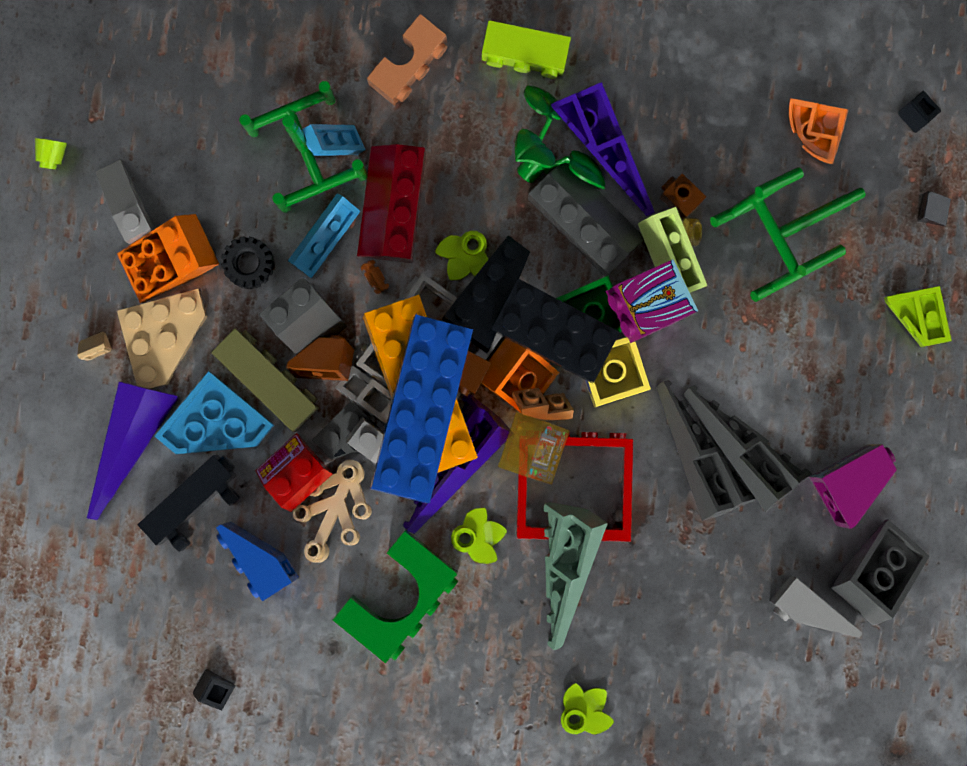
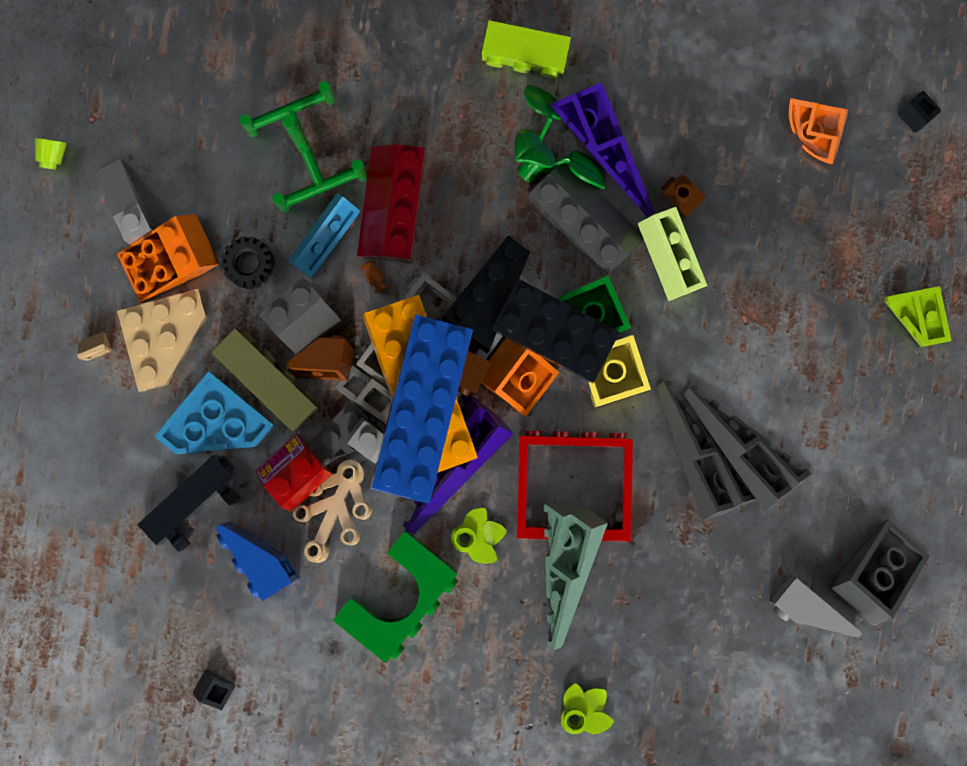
dark purple wedge [87,382,179,520] -> none
dark azure plate [302,124,366,156] -> none
nougat arch [367,14,447,106] -> none
lime plate [435,231,488,281] -> none
clear yellow slope [498,412,570,485] -> none
medium nougat slope [512,388,574,420] -> none
slope [606,260,698,343] -> none
clear yellow tile [683,218,702,246] -> none
green piece [710,167,866,302] -> none
magenta slope [810,444,897,529] -> none
black slope [918,191,951,227] -> none

